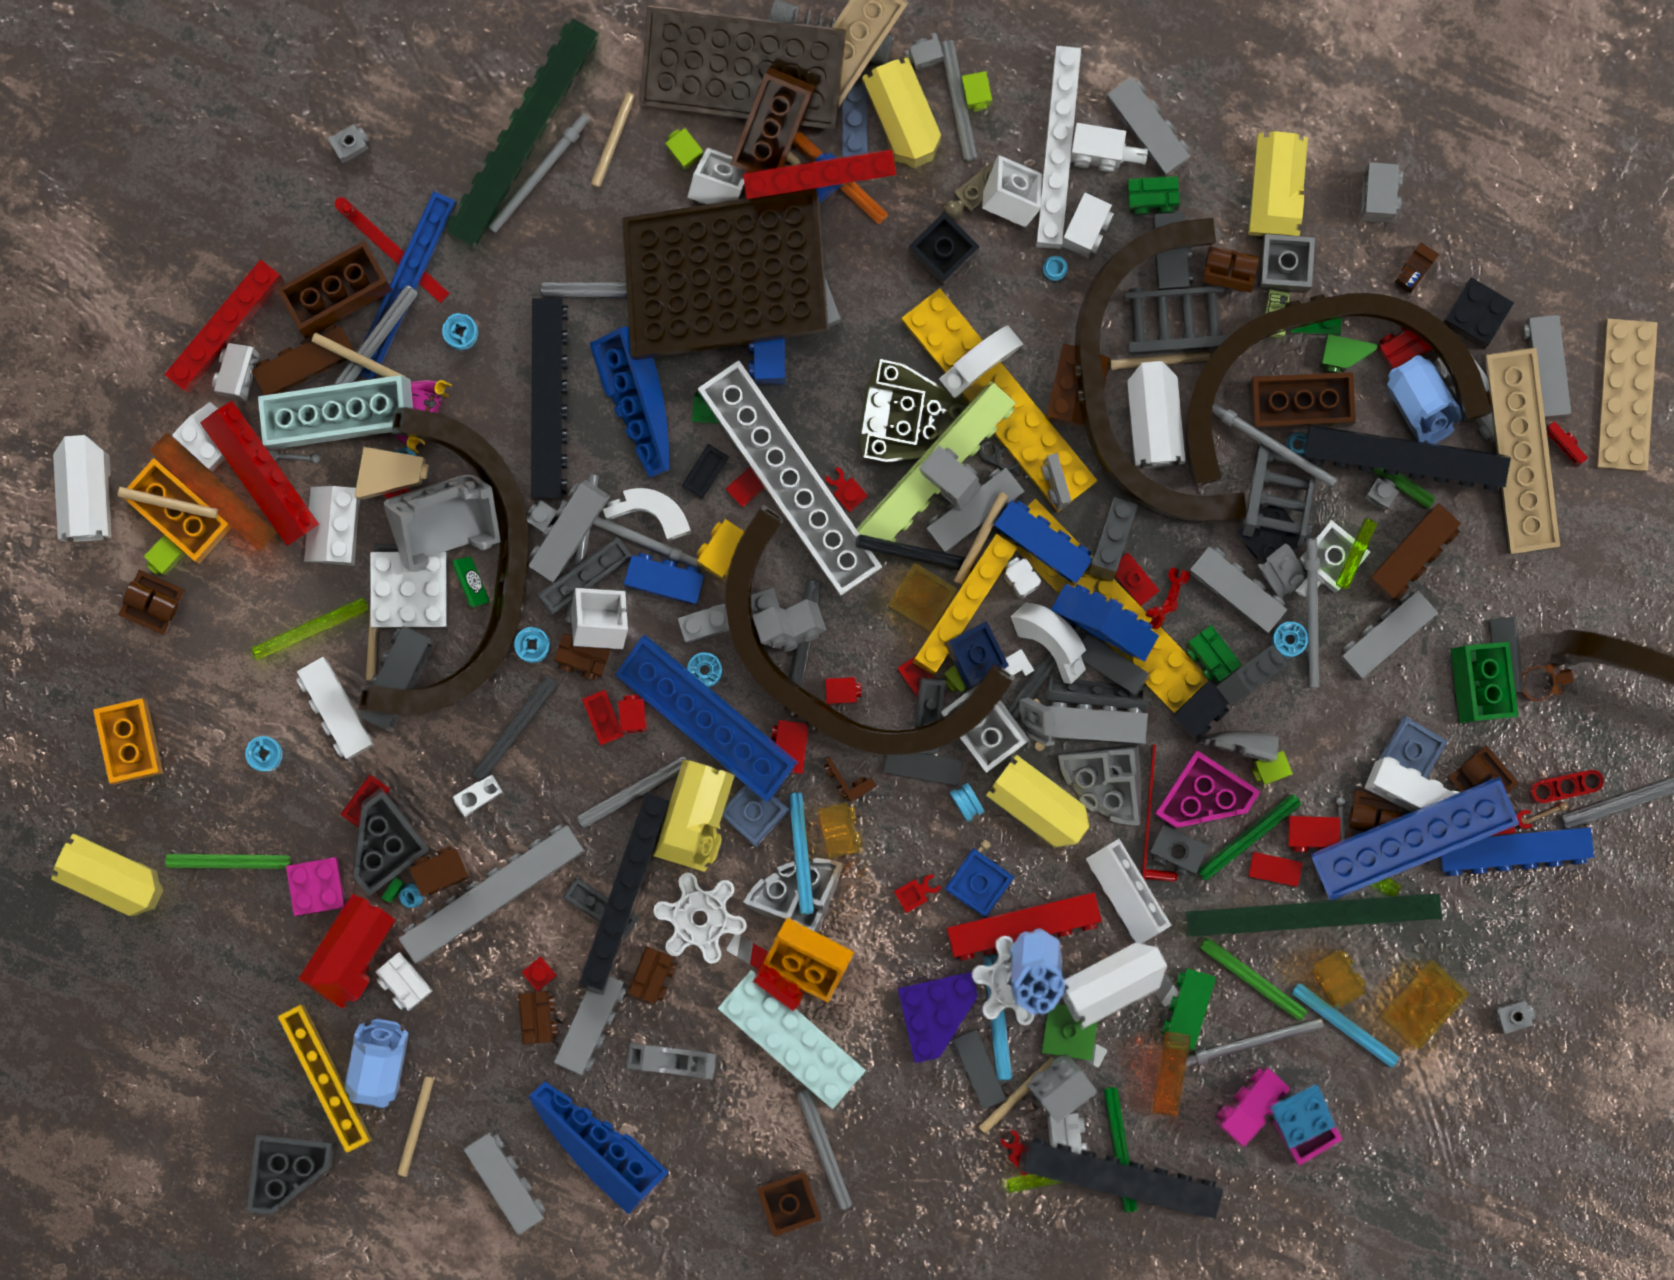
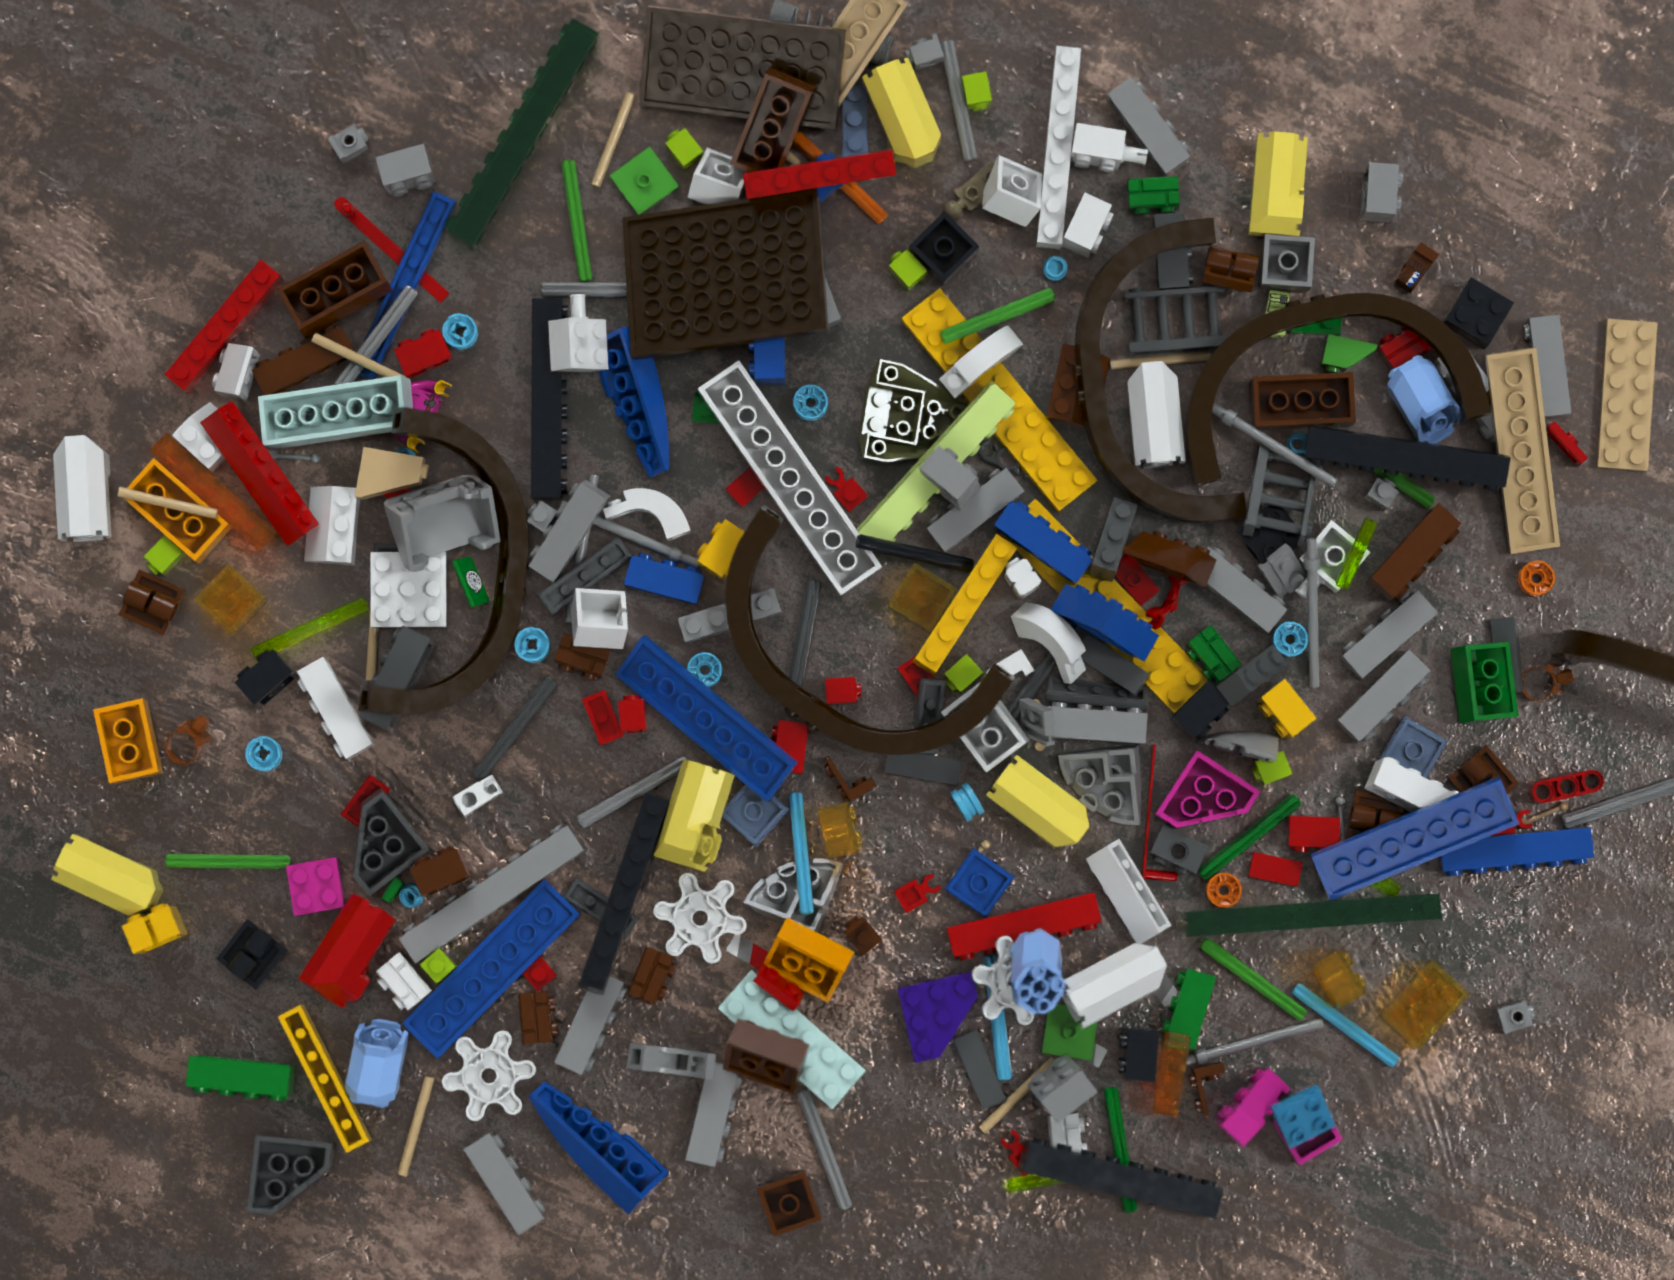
light grey bar [488,113,590,234] -> none
black tile [682,444,730,499] -> none
light grey brick [752,599,827,652] -> none
dark blue plate [944,621,1009,689] -> none
tan bar [954,491,1009,585] -> none
light grey plate [1041,453,1071,510] -> none
none -> yellow piece [122,903,188,954]
none -> dark orange piece [165,715,212,765]
none -> green brick [186,1055,297,1101]
none -> clear yellow brick [194,564,269,637]
none -> black plate [216,919,288,990]
none -> black brick [234,649,299,708]
none -> light grey brick [375,144,437,197]
none -> red brick [394,328,454,379]
none -> blue plate [402,879,581,1059]
none -> lime brick [420,948,458,984]
none -> white plate [442,1031,536,1121]
none -> white brick [548,294,608,372]
none -> bright green axle [562,160,592,282]
none -> bright green plate [610,147,679,215]
none -> light grey brick [686,1062,742,1167]
none -> reddish brown slope [723,1019,810,1095]
none -> medium azure wheel [793,384,828,421]
none -> reddish brown bracket [844,916,882,956]
none -> lime brick [889,249,927,291]
none -> bright green axle [940,288,1055,344]
none -> black brick [1118,1028,1159,1082]
none -> reddish brown slope [1122,531,1217,588]
none -> reddish brown bracket [1189,1062,1226,1119]
none -> orange wheel [1205,873,1242,908]
none -> yellow piece [1257,679,1316,740]
none -> light grey brick [1336,650,1431,743]
none -> orange wheel [1517,560,1555,597]

